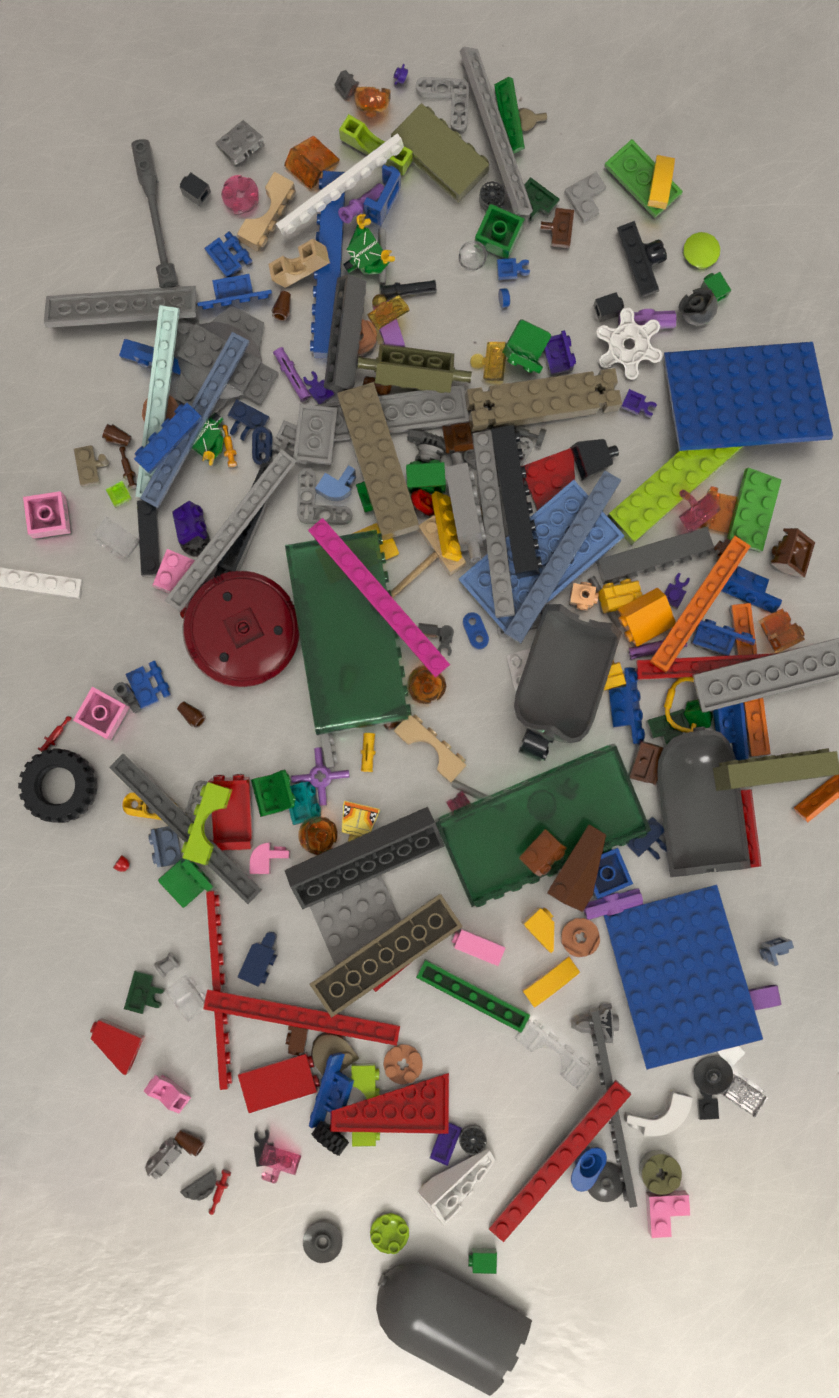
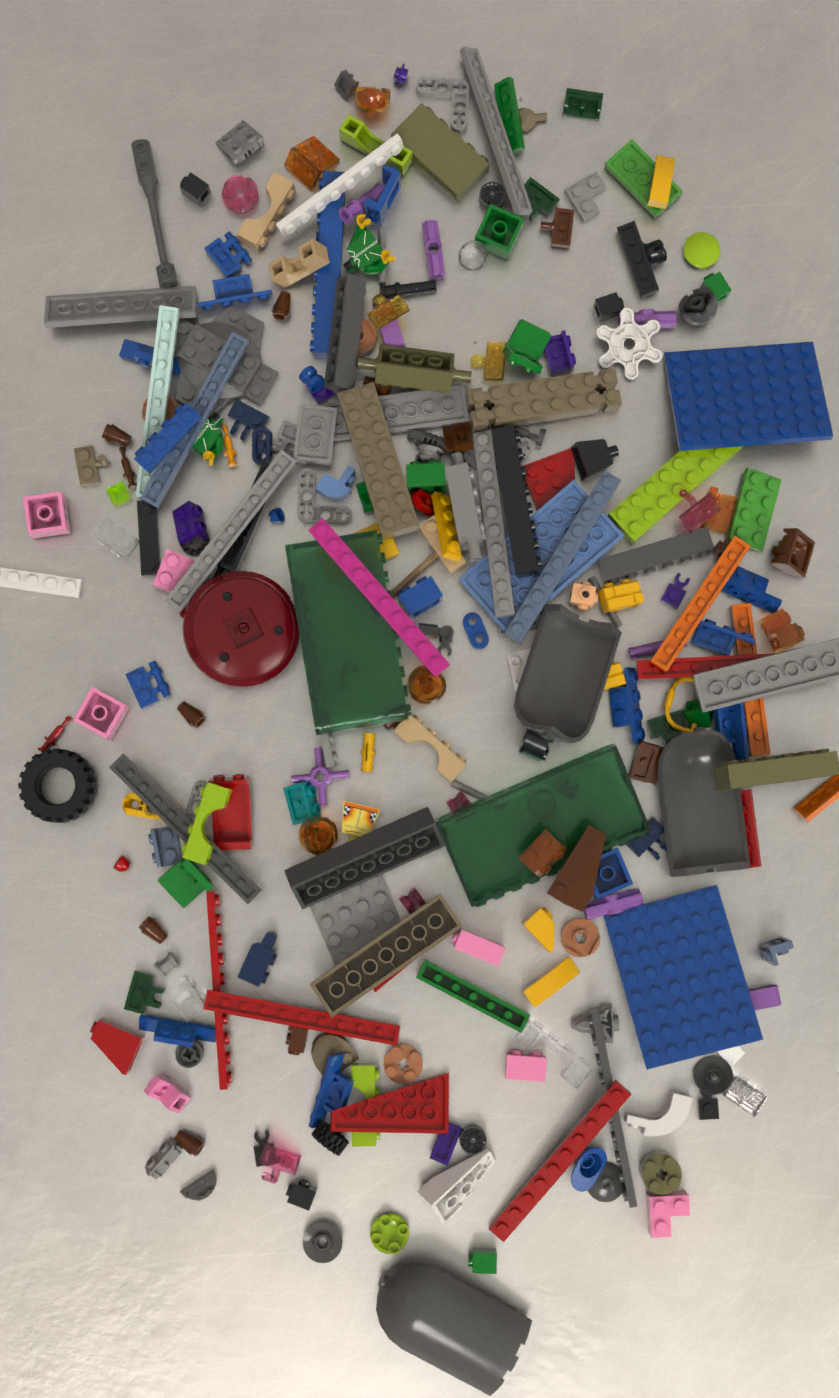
dark grey bar [113,682,142,714] -> none
red piece [208,1169,231,1215] -> none
red panel [238,1052,320,1113] -> none
bright pink brick [250,843,290,874] -> none
green bracket [251,769,295,817] -> none
medium lavender pin [273,347,311,402] -> none
blue plate [497,258,530,280] -> none
blue tile [498,288,510,308] -> none
light orange brick [618,587,676,647] -> none
dark purple plate [621,389,657,418] -> none
none -> reddish brown cone [138,916,168,944]
none -> blue bracket [139,1015,216,1047]
none -> dark grey wheel [175,1039,204,1068]
none -> blue hinge [268,507,285,524]
none -> black brick [286,1179,317,1211]
none -> blue wheel [299,366,325,393]
none -> blue brick [398,576,443,620]
none -> clear pink wheel [399,887,426,914]
none -> medium lavender piece [422,220,445,280]
none -> bright pink brick [505,1050,547,1082]
none -> dark green hinge [562,88,604,121]

